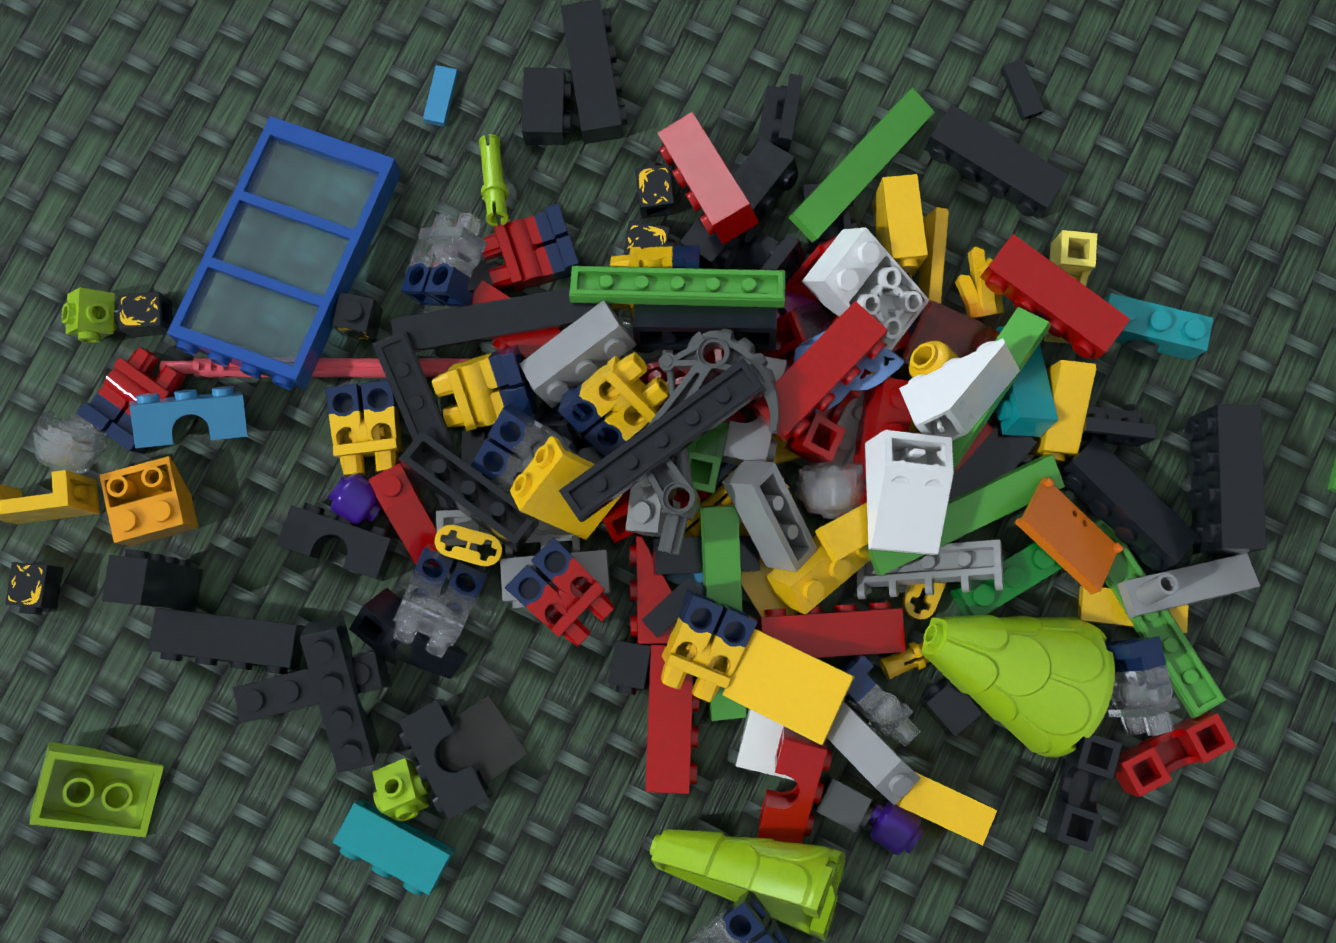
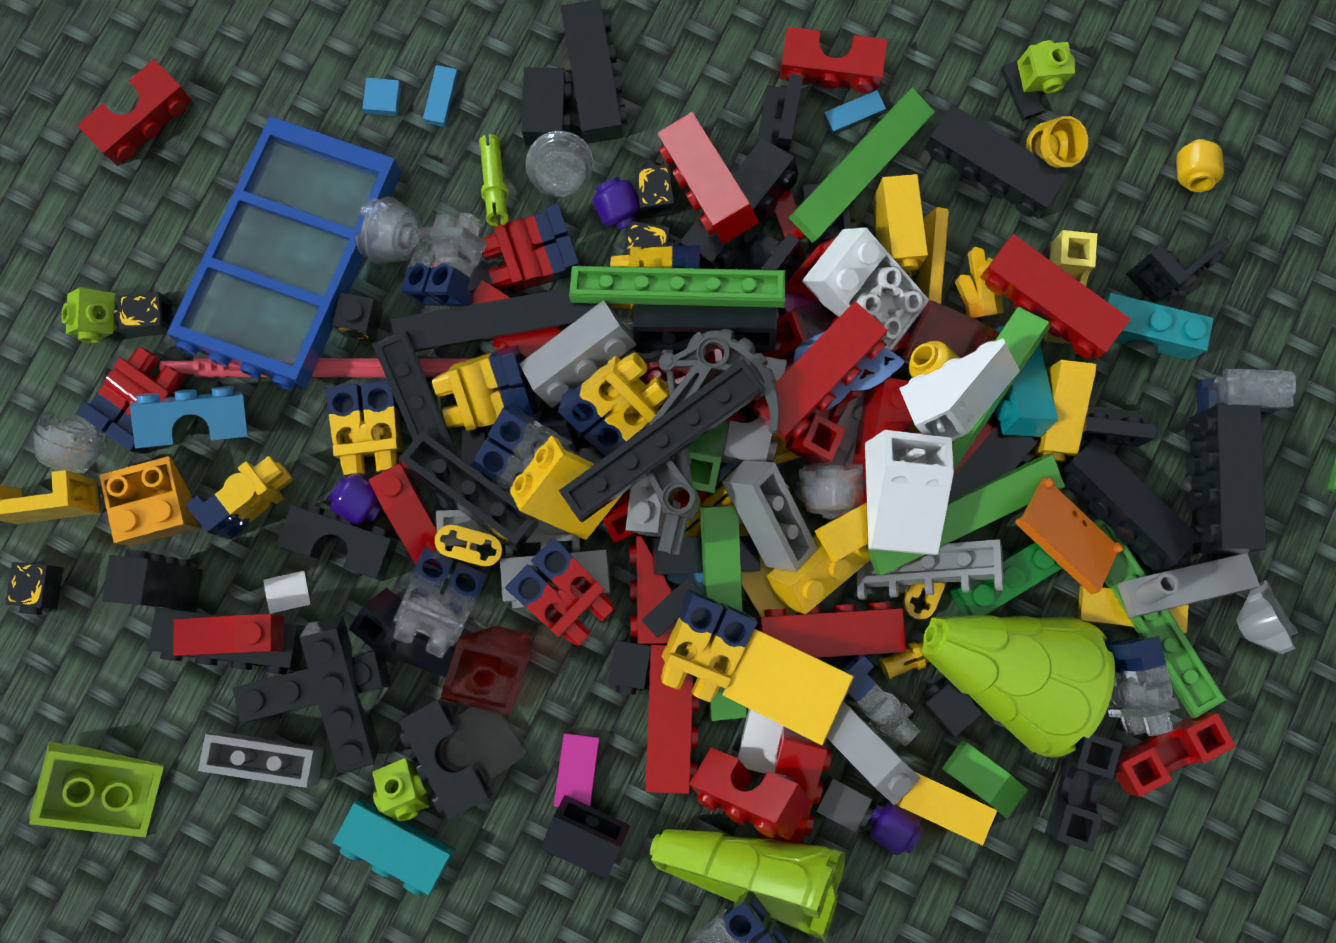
none -> red arch [77,59,193,166]
none -> red slope [173,614,284,656]
none -> yellow hips [185,456,294,540]
none -> light grey brick [198,732,325,788]
none -> white sticker [263,571,311,614]
none -> clear cone [355,196,422,264]
none -> dark azure tile [362,78,402,116]
none -> clear red slope [440,626,531,716]
none -> clear cone [526,131,594,198]
none -> black brick [541,795,630,879]
none -> dark pink tile [554,733,600,807]
none -> dark purple head [592,176,640,230]
none -> red arch [689,748,811,840]
none -> red piece [774,190,806,240]
none -> red arch [780,27,887,93]
none -> dark azure piece [823,90,886,135]
none -> bright green slope [942,740,1028,819]
none -> lime brick [1017,40,1076,93]
none -> yellow helmet [1026,116,1088,169]
none -> black bracket [1126,236,1230,303]
none -> yellow head [1176,139,1224,192]
none -> clear hips [1196,369,1296,417]
none -> light grey piece [1237,580,1298,654]

